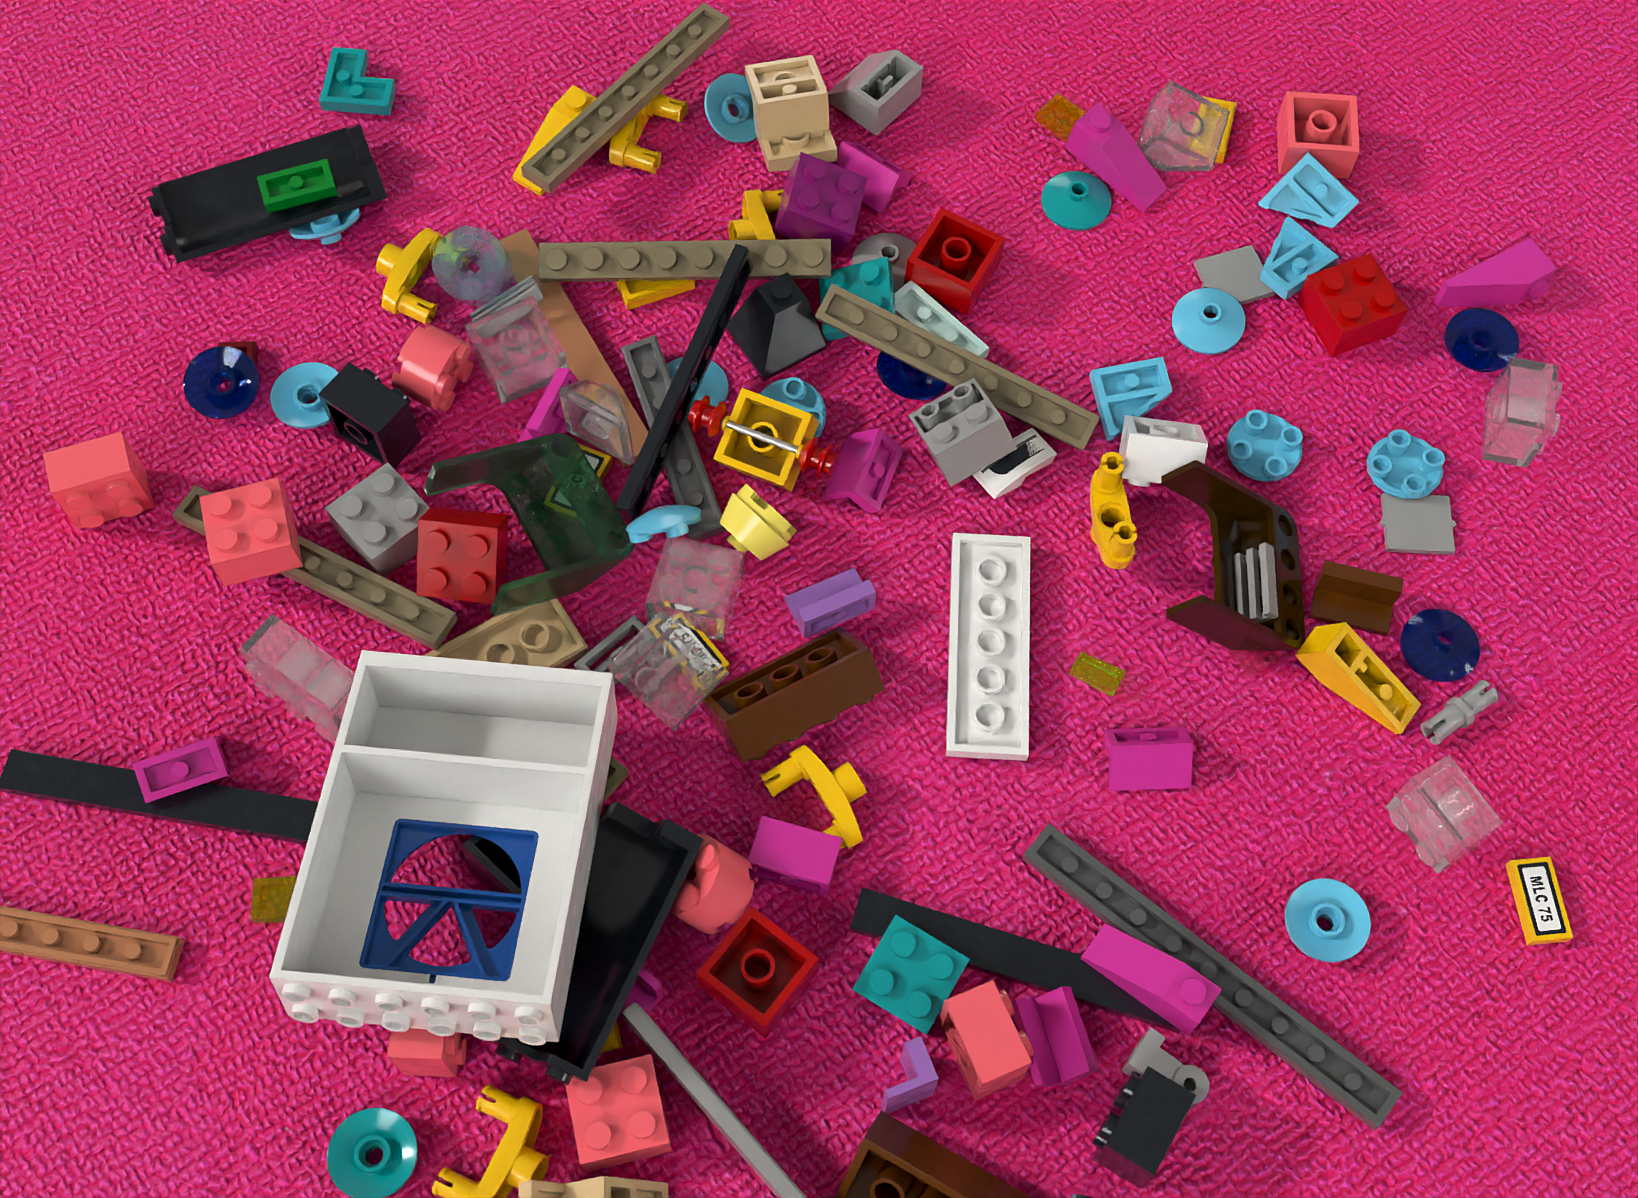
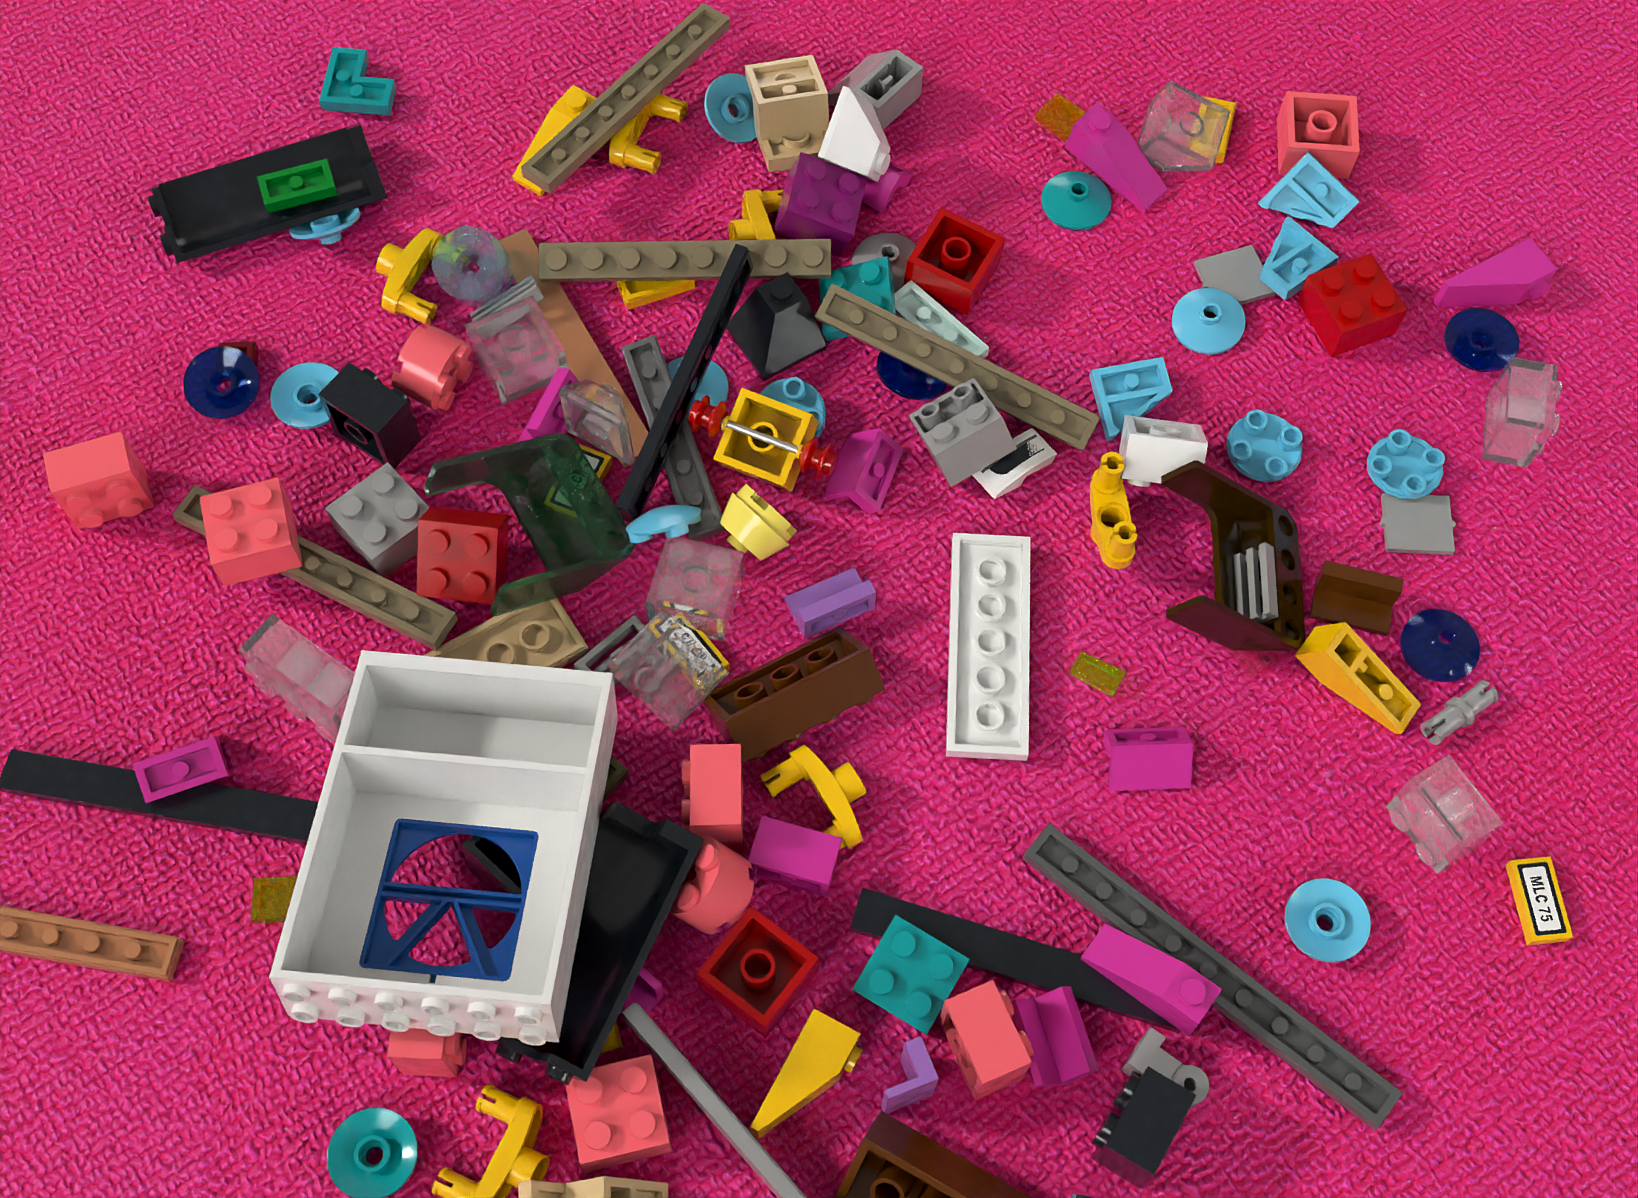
none -> coral brick [682,744,744,851]
none -> yellow slope [750,1009,863,1139]
none -> white slope [818,86,891,182]

